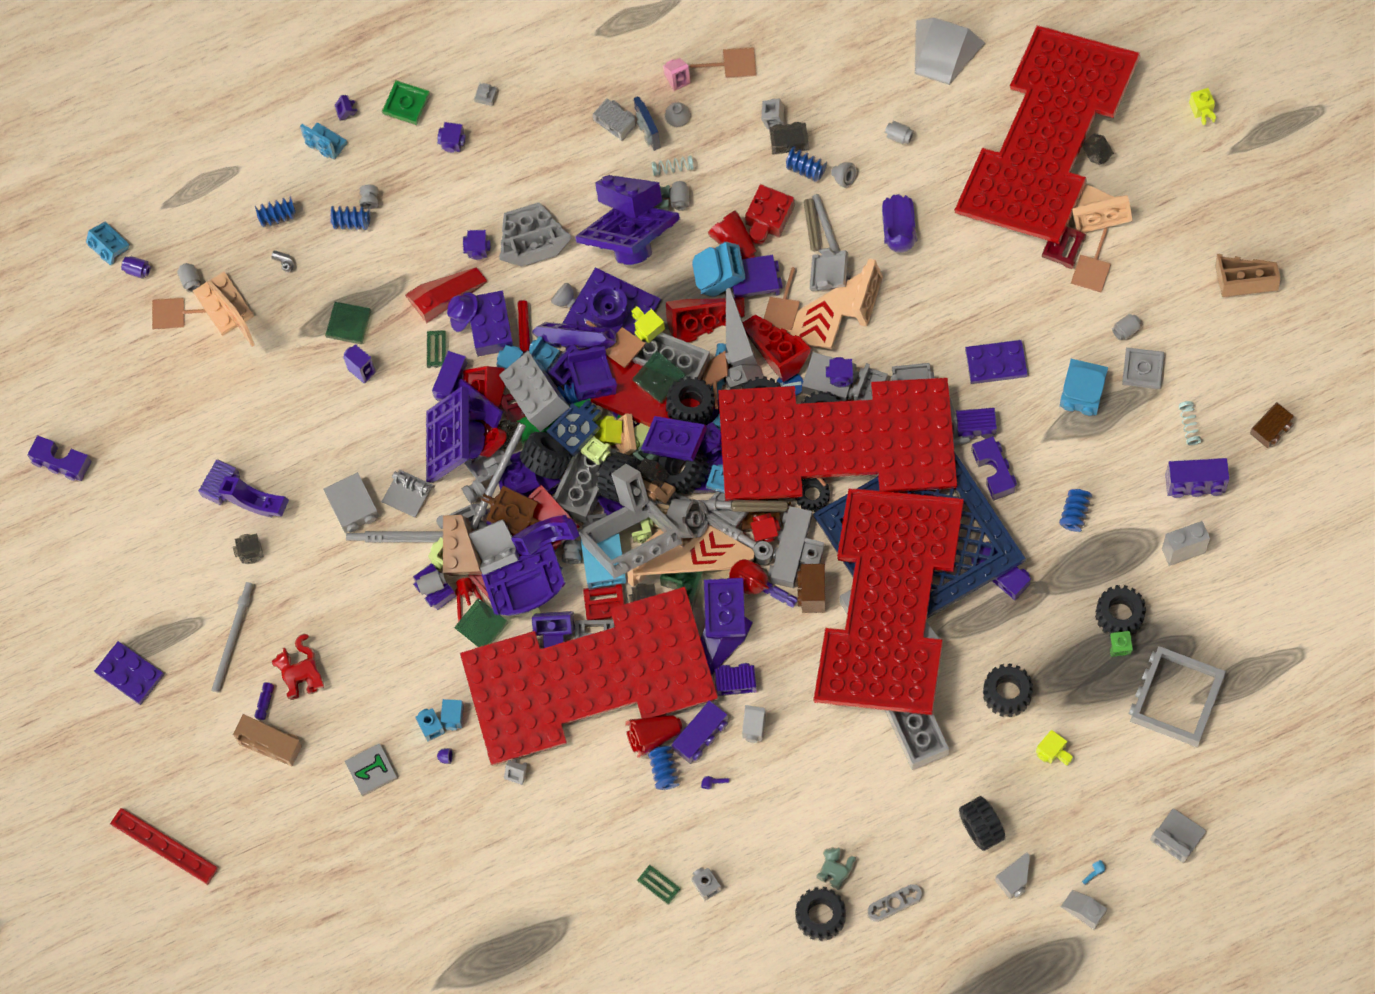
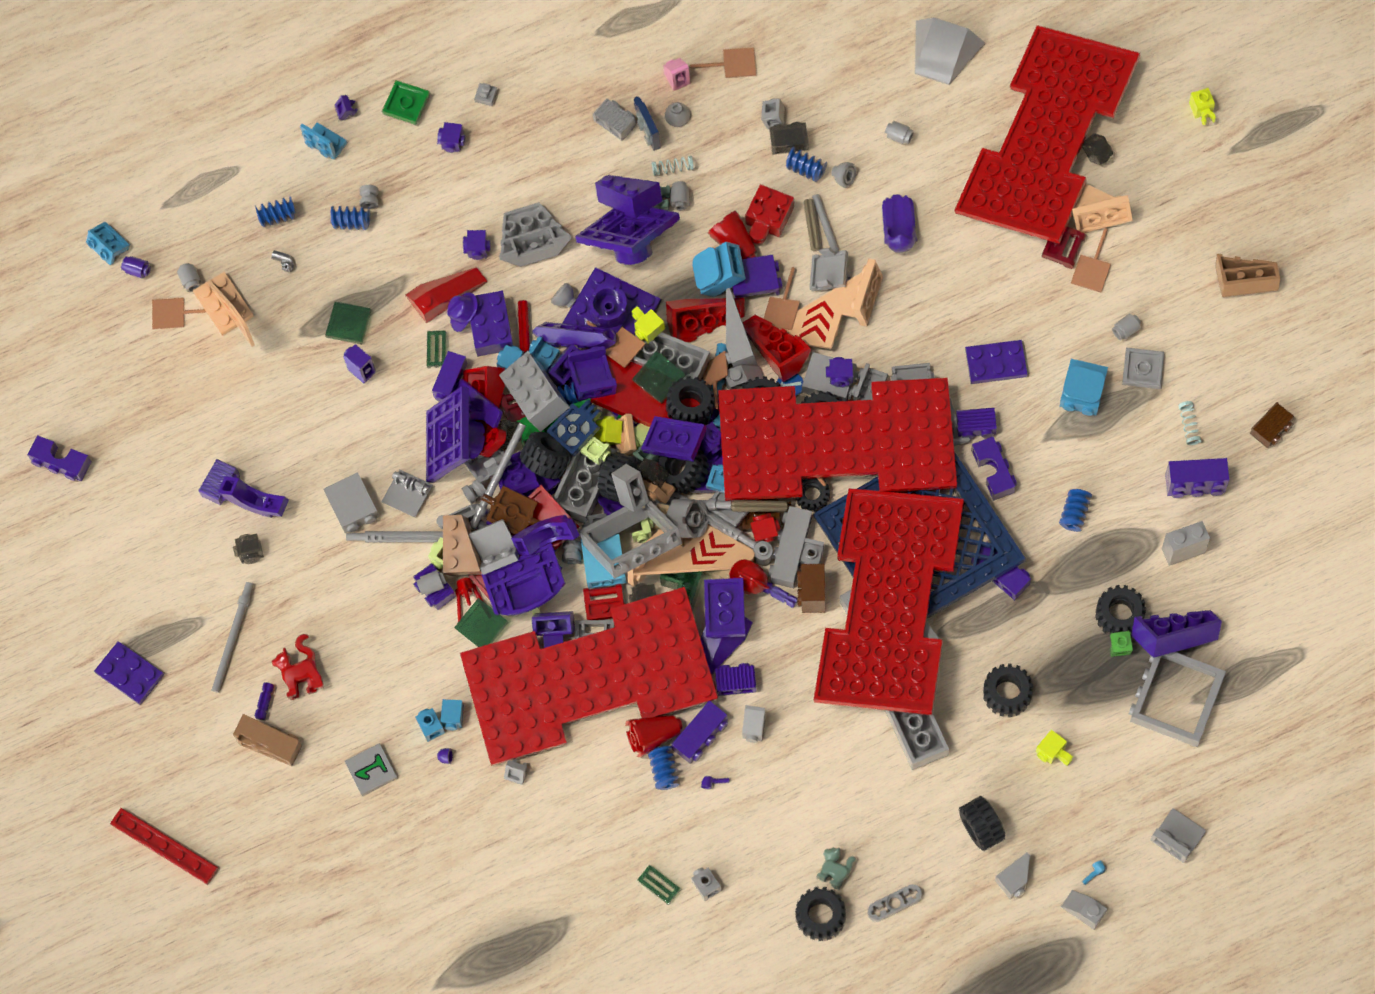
none -> dark purple wedge [1131,610,1222,658]

